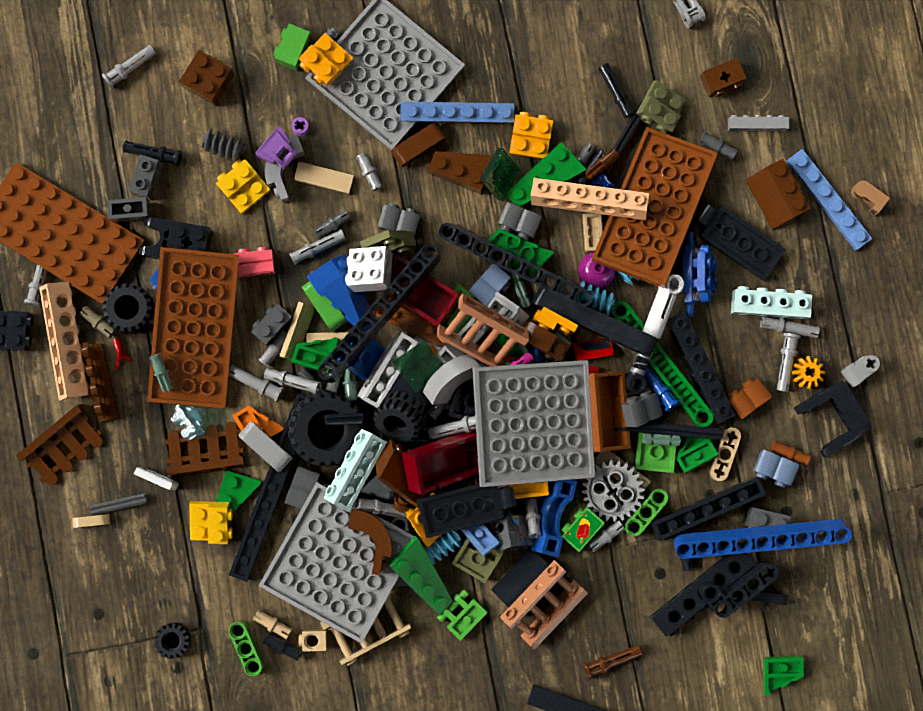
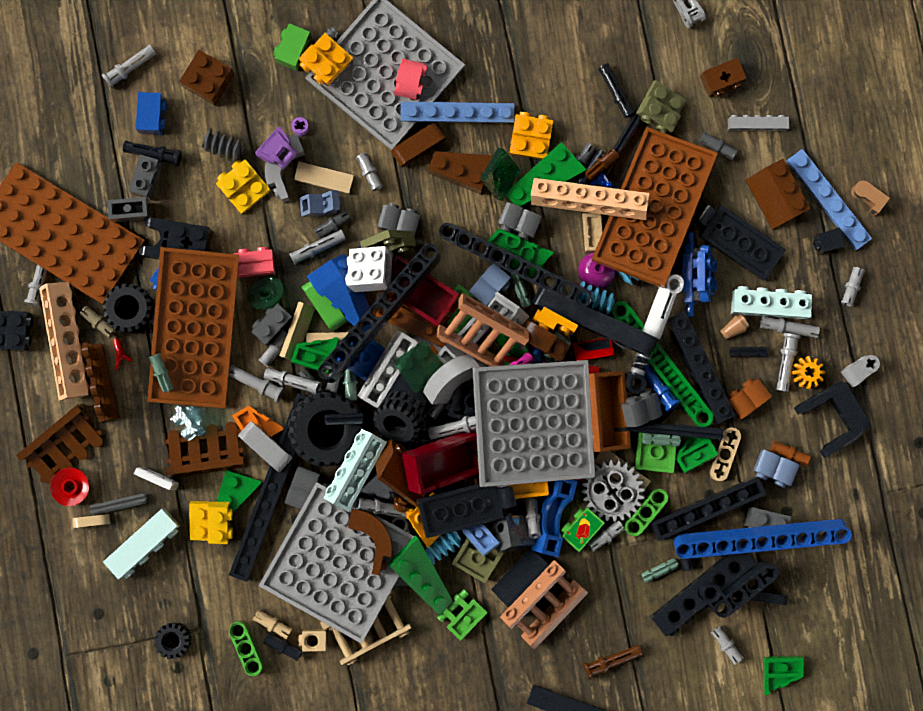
none -> red dish [50,468,89,506]
none -> light aqua brick [103,508,181,579]
none -> blue brick [136,92,167,135]
none -> clear green dish [247,277,284,310]
none -> sand blue brick [300,190,341,217]
none -> coral cylinder [394,58,428,100]
none -> sand green axle [641,558,679,583]
none -> light grey pin [711,625,744,665]
none -> medium nougat cone [720,314,750,340]
none -> black axle [729,347,768,358]
none -> black brick [813,227,846,255]
none -> light grey pin [841,267,865,307]

